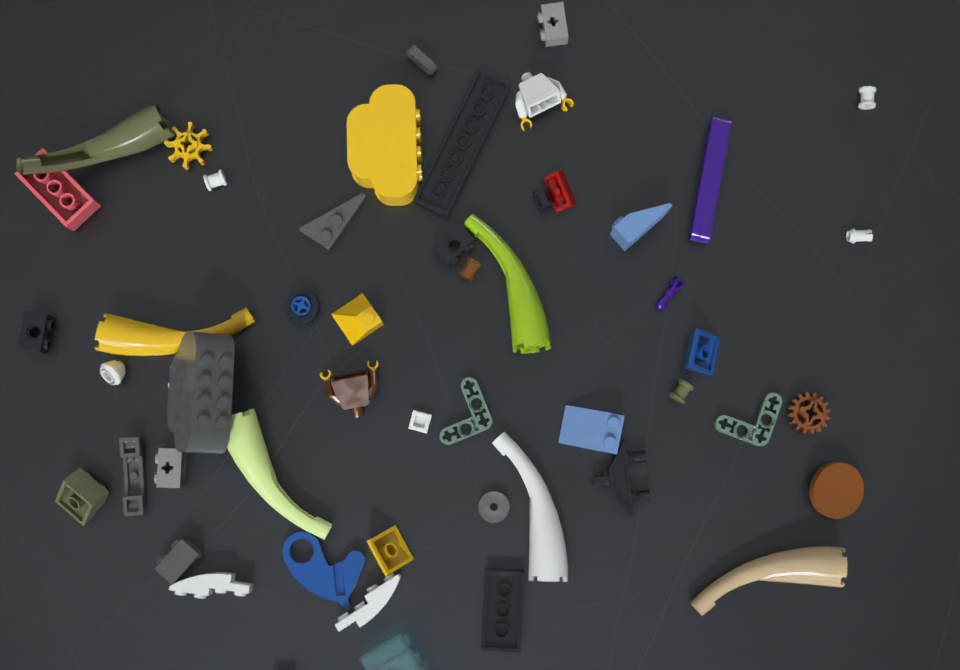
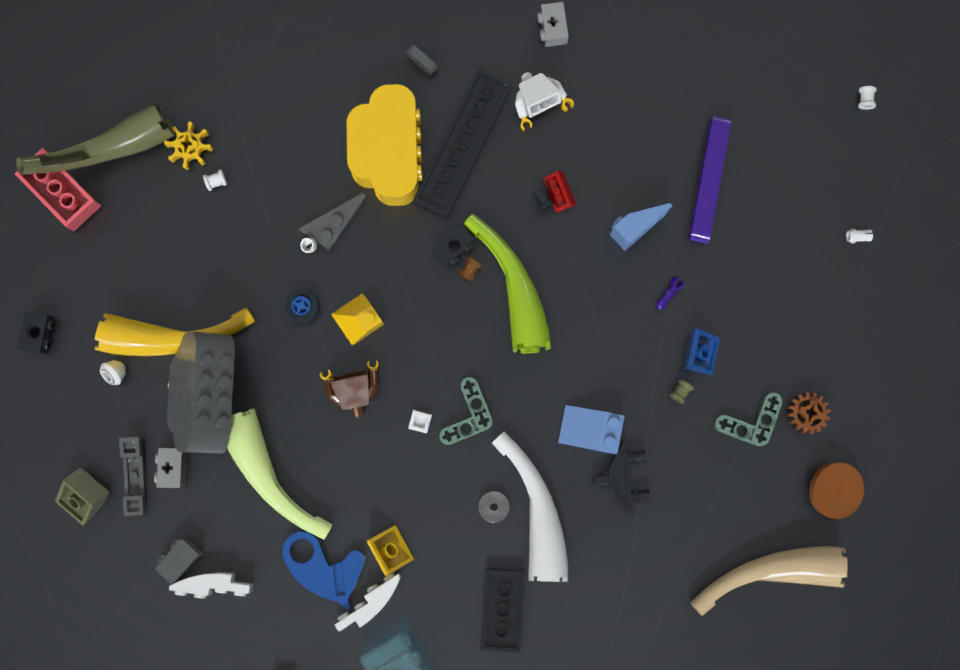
none -> white hinge [300,238,317,253]

